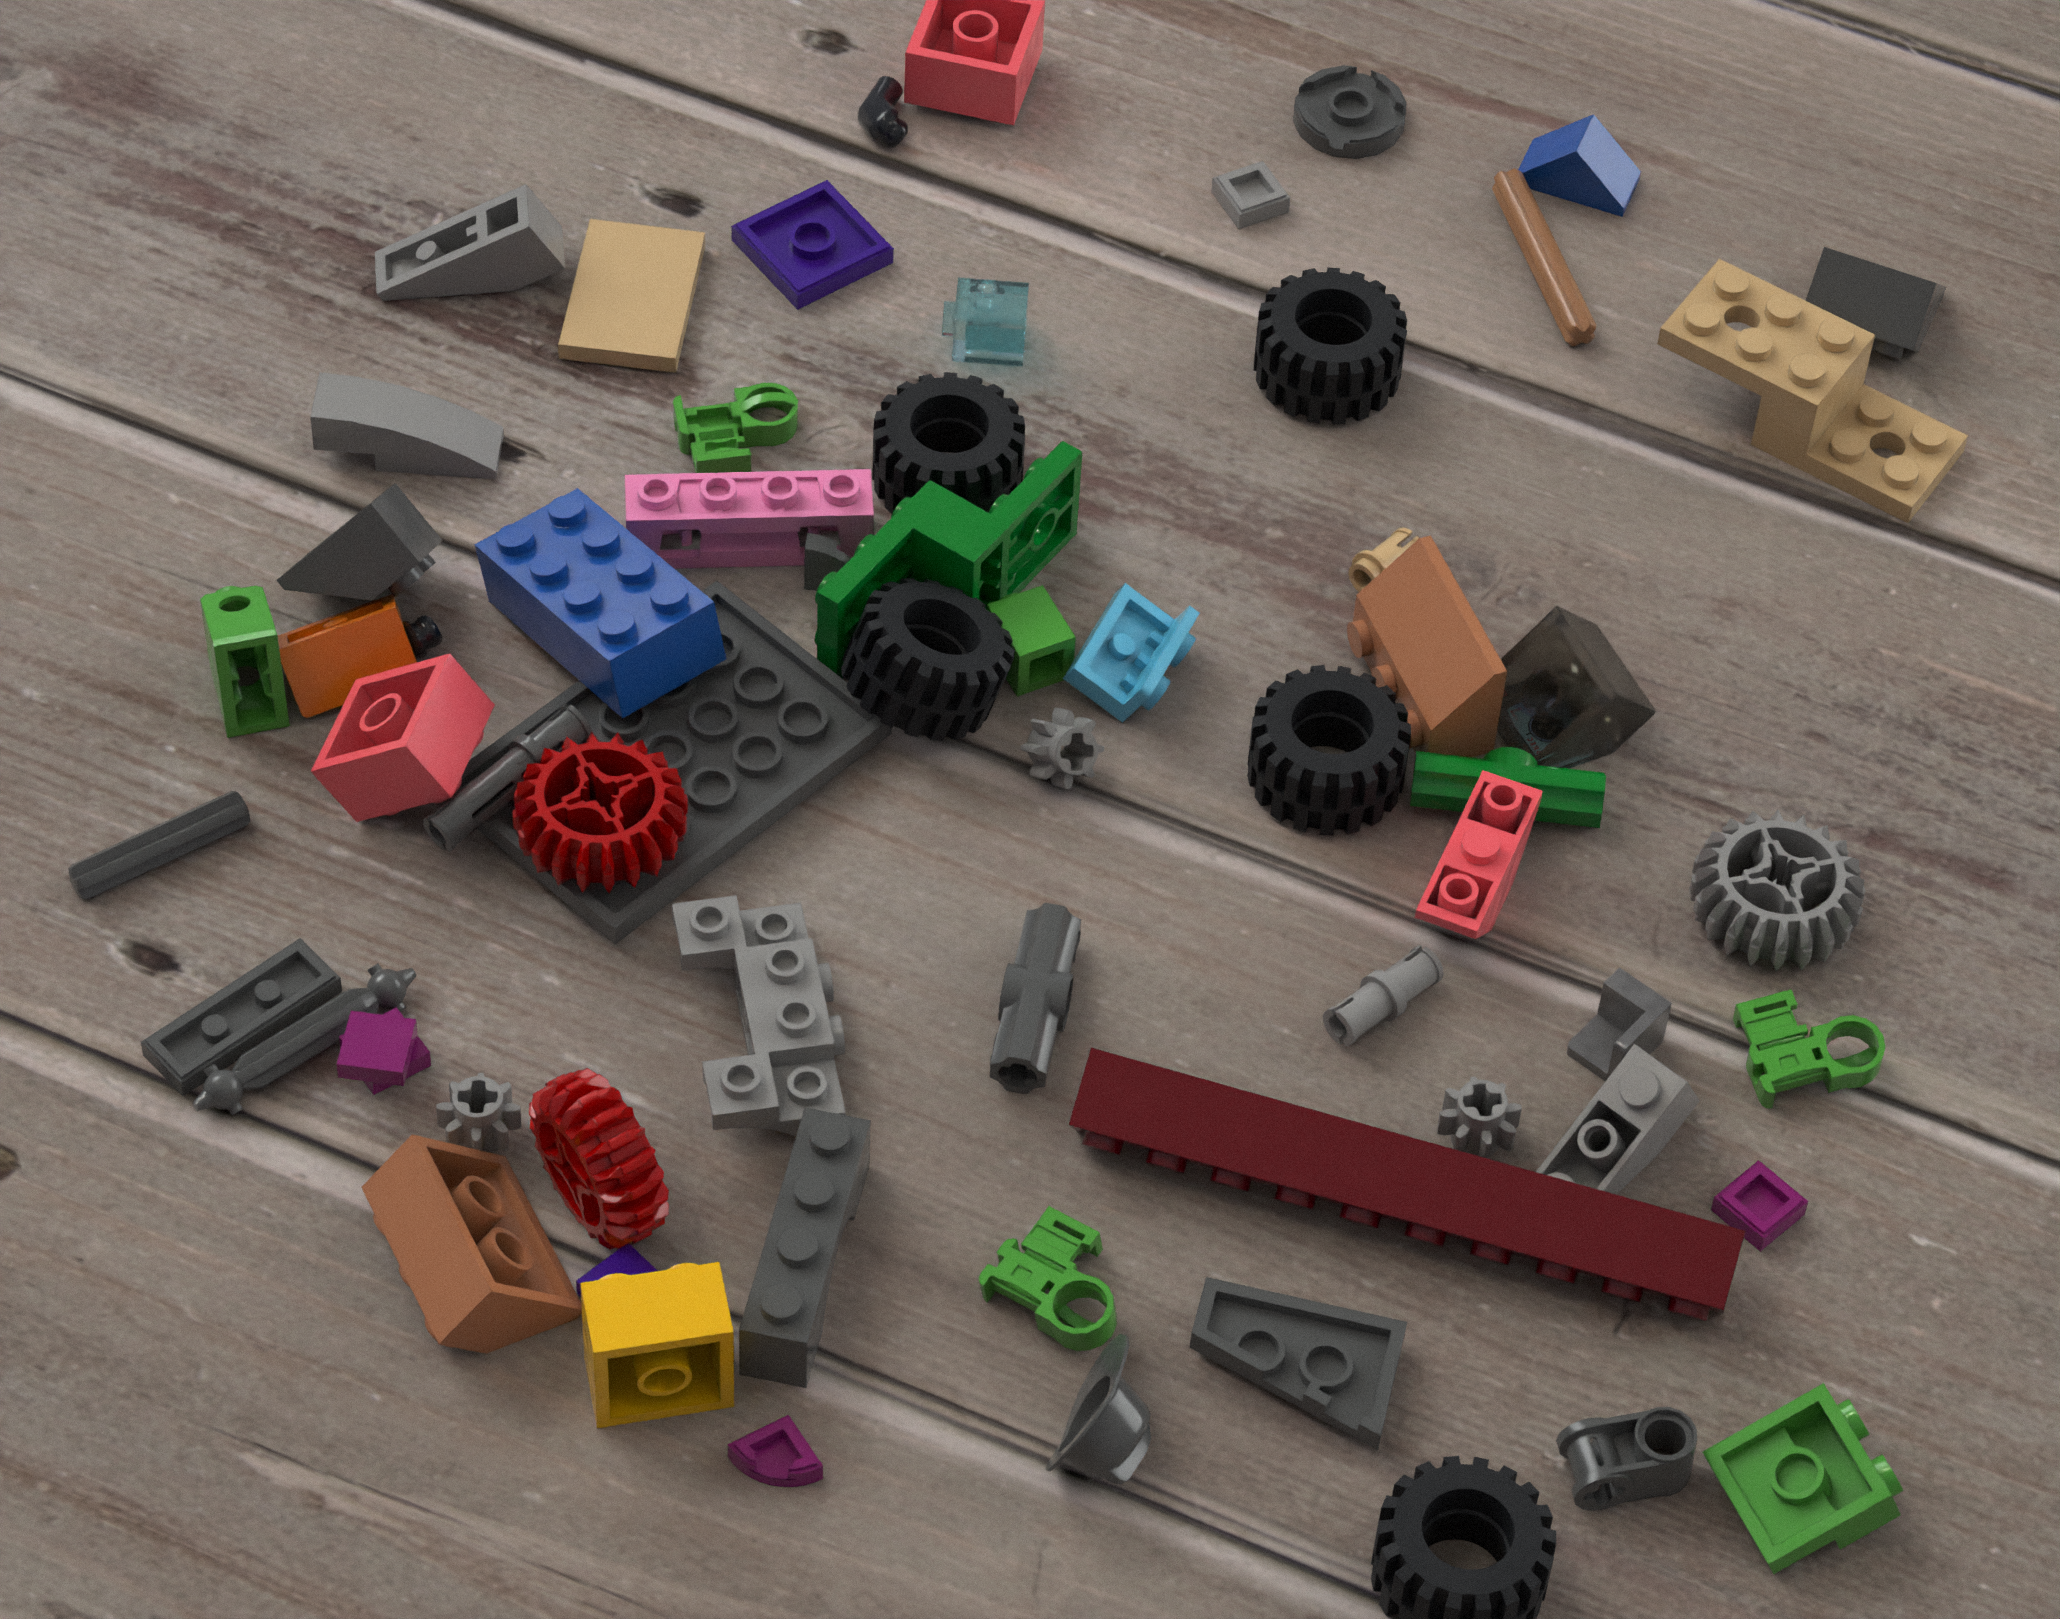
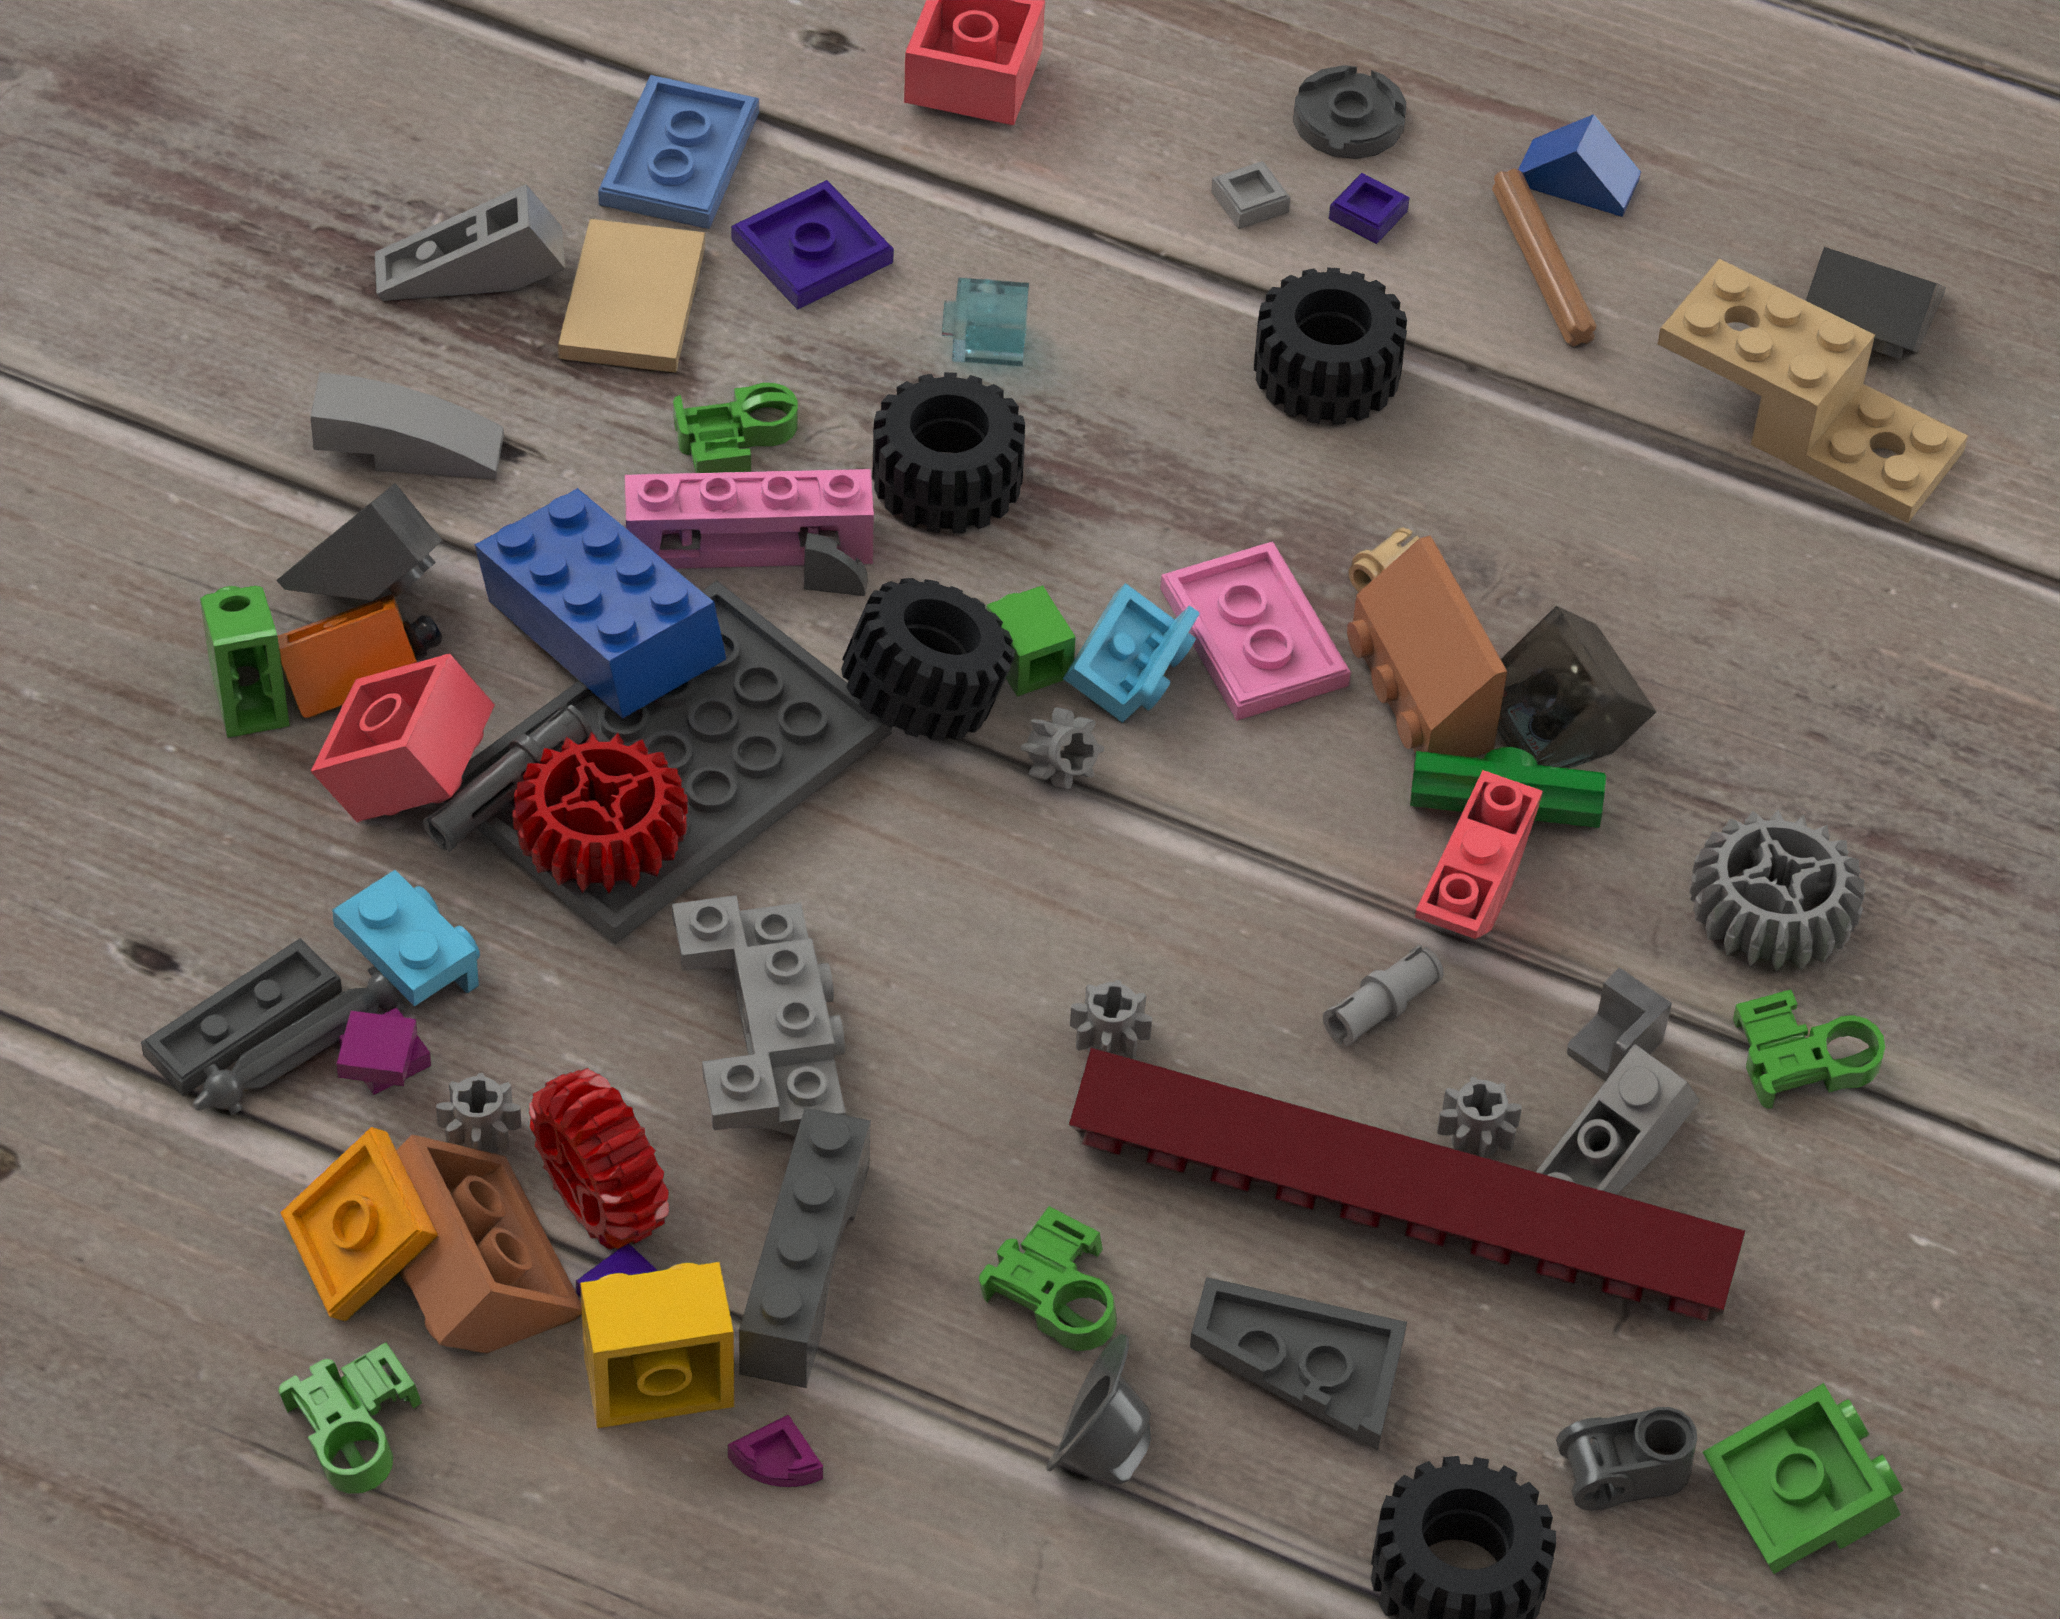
dark grey axle [68,791,250,900] -> none
green bracket [814,441,1083,679] -> none
black arm [858,76,908,148] -> none
dark grey piece [990,903,1081,1094] -> none
black tyre [1247,665,1411,836] -> none
magenta tile [1711,1160,1809,1252] -> none
none -> bright green piece [278,1342,422,1494]
none -> light orange tile [280,1127,438,1321]
none -> medium azure bracket [332,870,480,1006]
none -> medium blue tile [598,75,759,229]
none -> light grey gear [1070,980,1153,1059]
none -> bright pink tile [1160,541,1351,721]
none -> dark purple tile [1329,173,1410,244]

